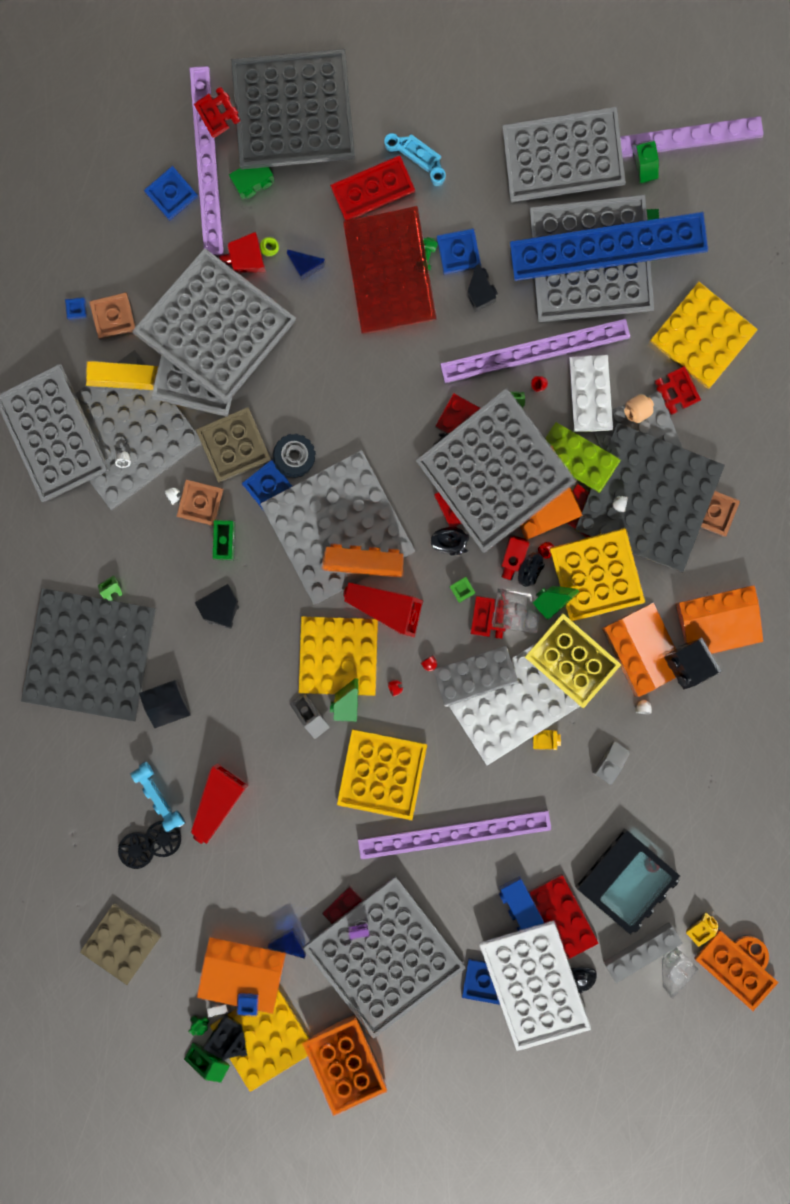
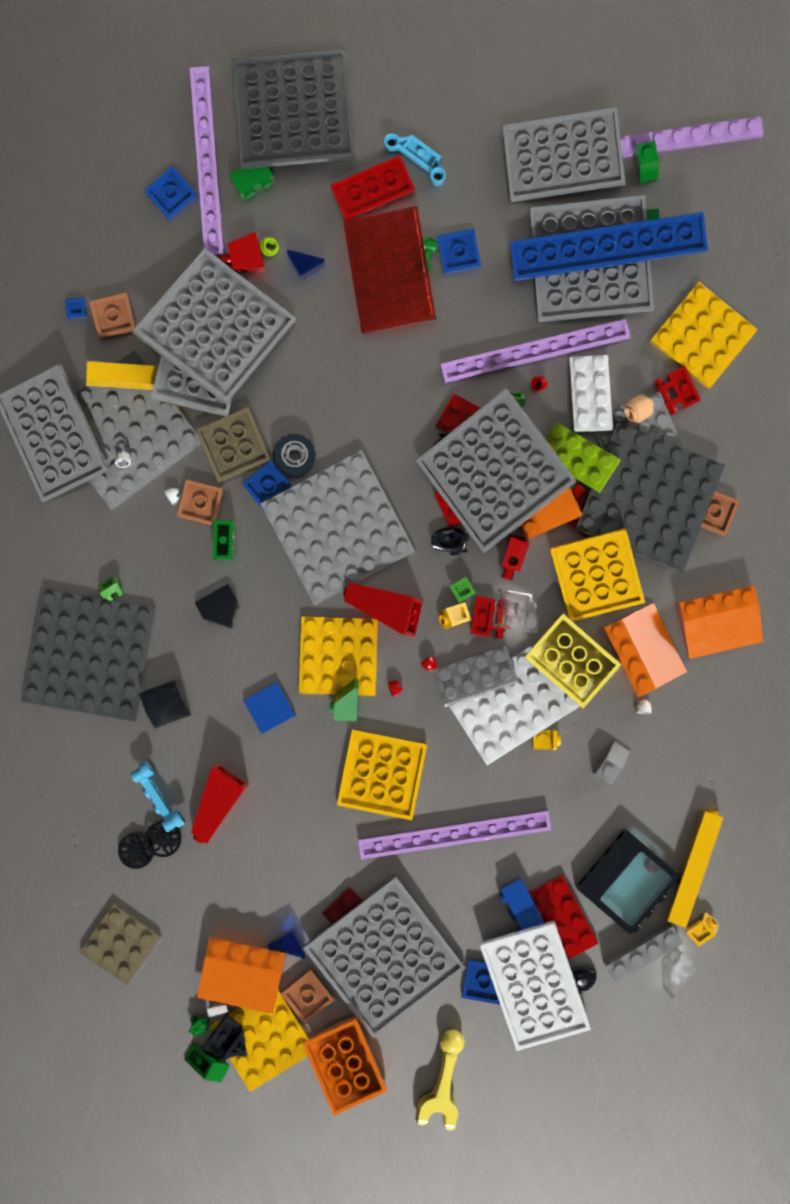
red plate [194,87,240,138] -> none
blue tile [237,993,258,1016] -> none
light grey slope [290,693,330,739] -> none
orange slope [323,544,403,577] -> none
medium lavender tile [348,924,369,939] -> none
black slope [467,264,498,312] -> none
black wheel [518,552,545,587] -> none
green slope [533,586,580,620] -> none
red hinge [538,542,554,559] -> none
white hinge [613,496,628,512] -> none
black slope [664,638,721,690] -> none
orange plate [694,930,779,1011] -> none
none -> blue tile [243,682,296,734]
none -> nougat plate [281,968,335,1024]
none -> light yellow piece [416,1029,465,1131]
none -> yellow bracket [438,602,471,630]
none -> yellow brick [664,808,724,928]

